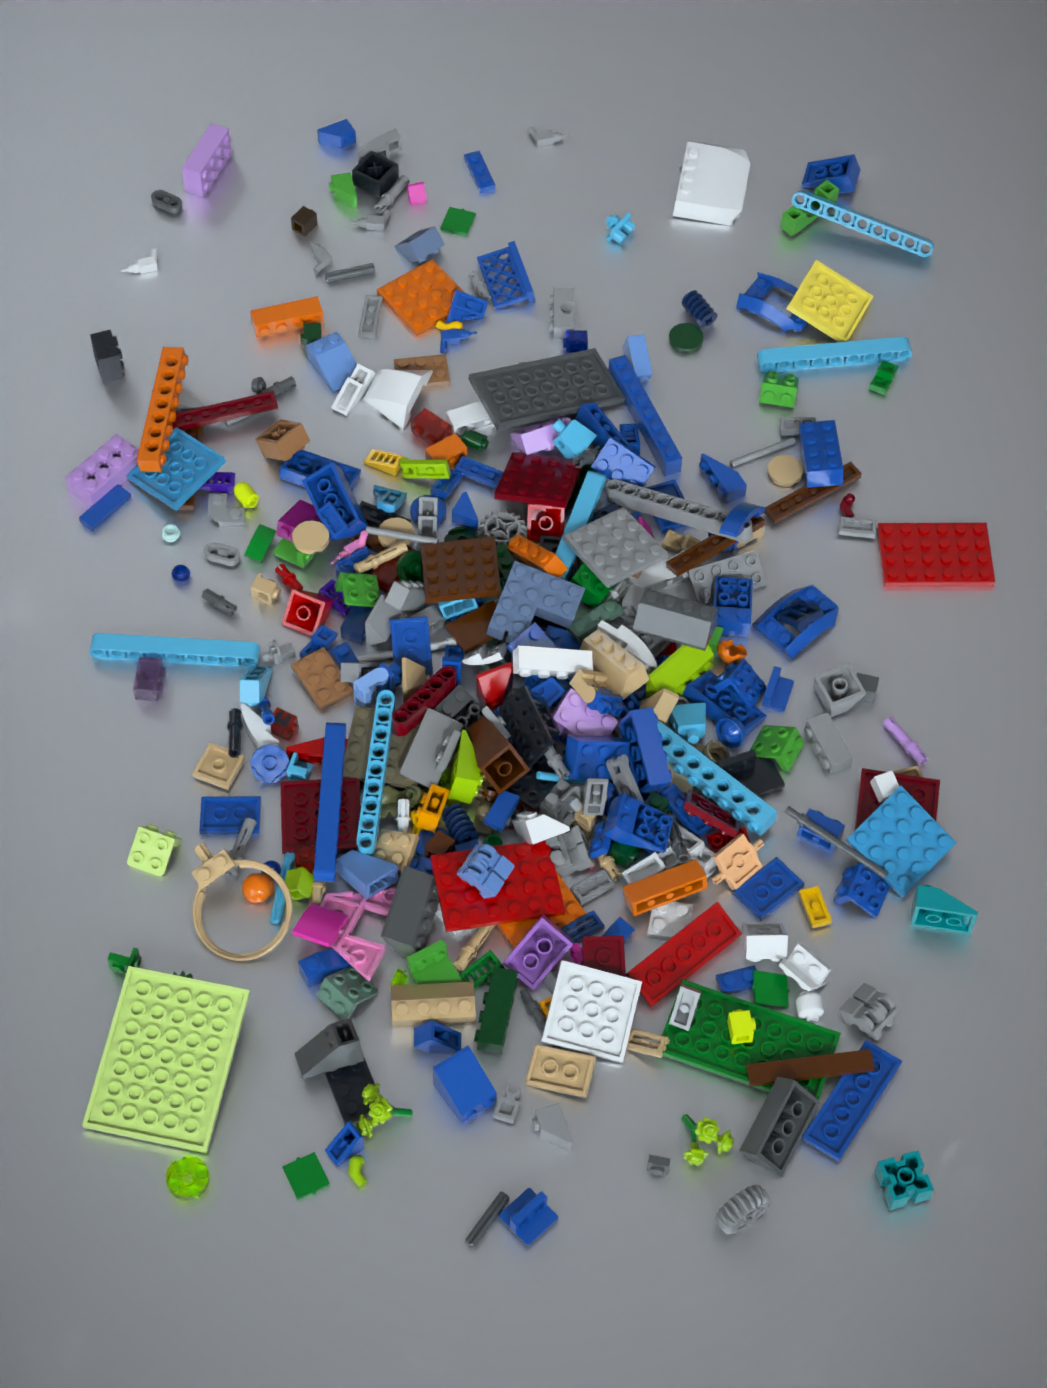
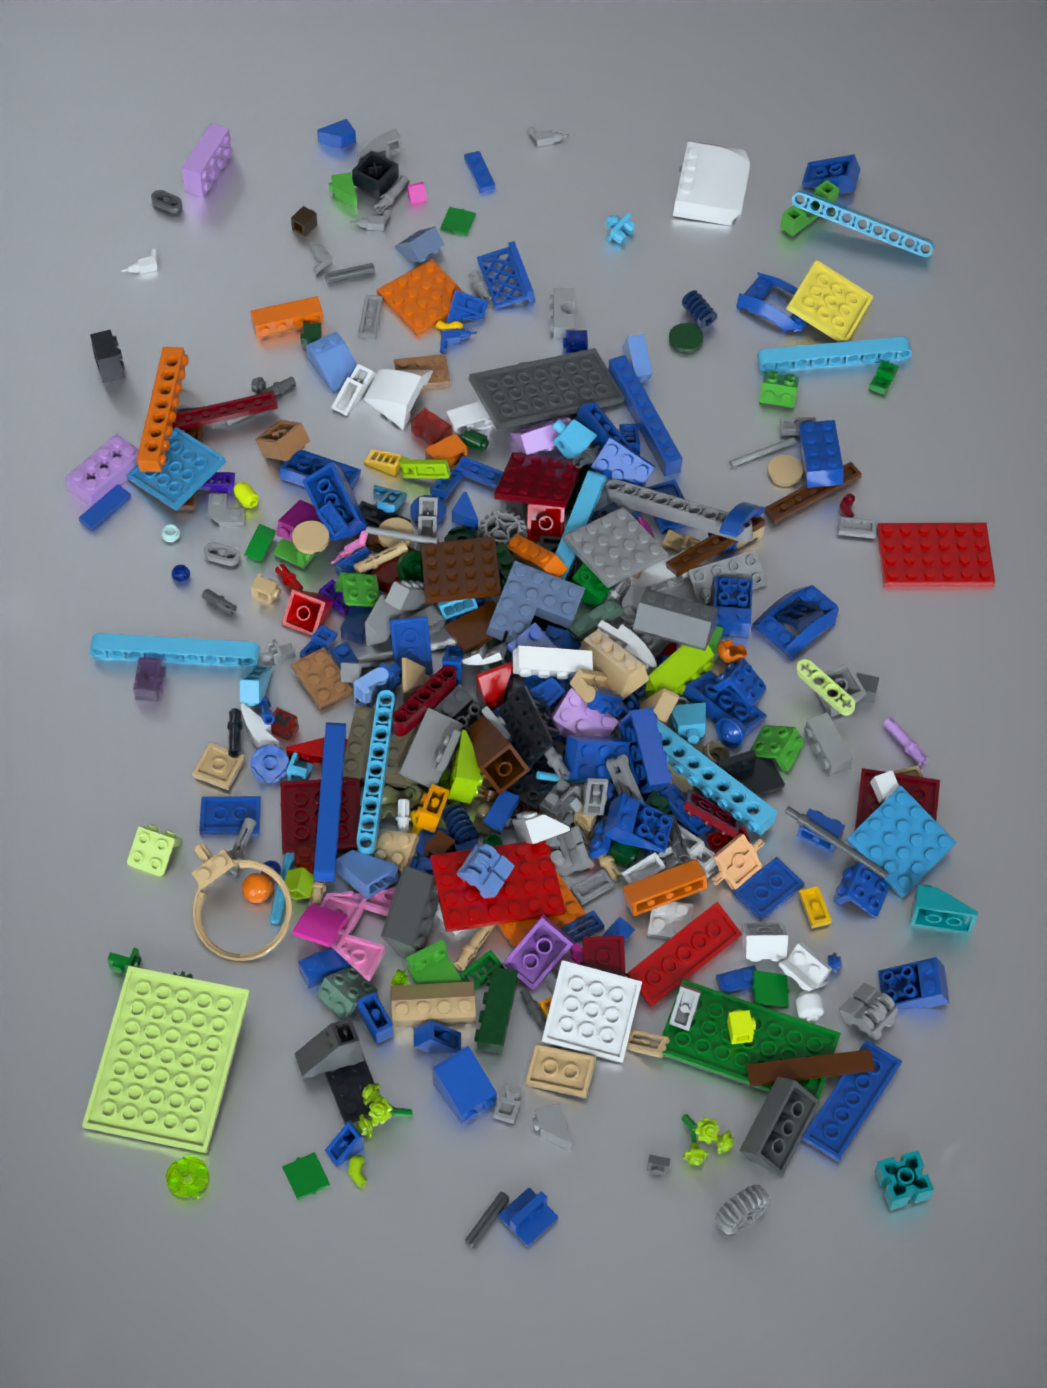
blue slope [699,453,747,504] -> none
blue panel [762,666,794,713] -> none
none -> blue brick [357,992,394,1044]
none -> yellowish green beam [796,659,855,715]
none -> blue plate [828,953,842,973]
none -> blue slope [878,957,950,1009]

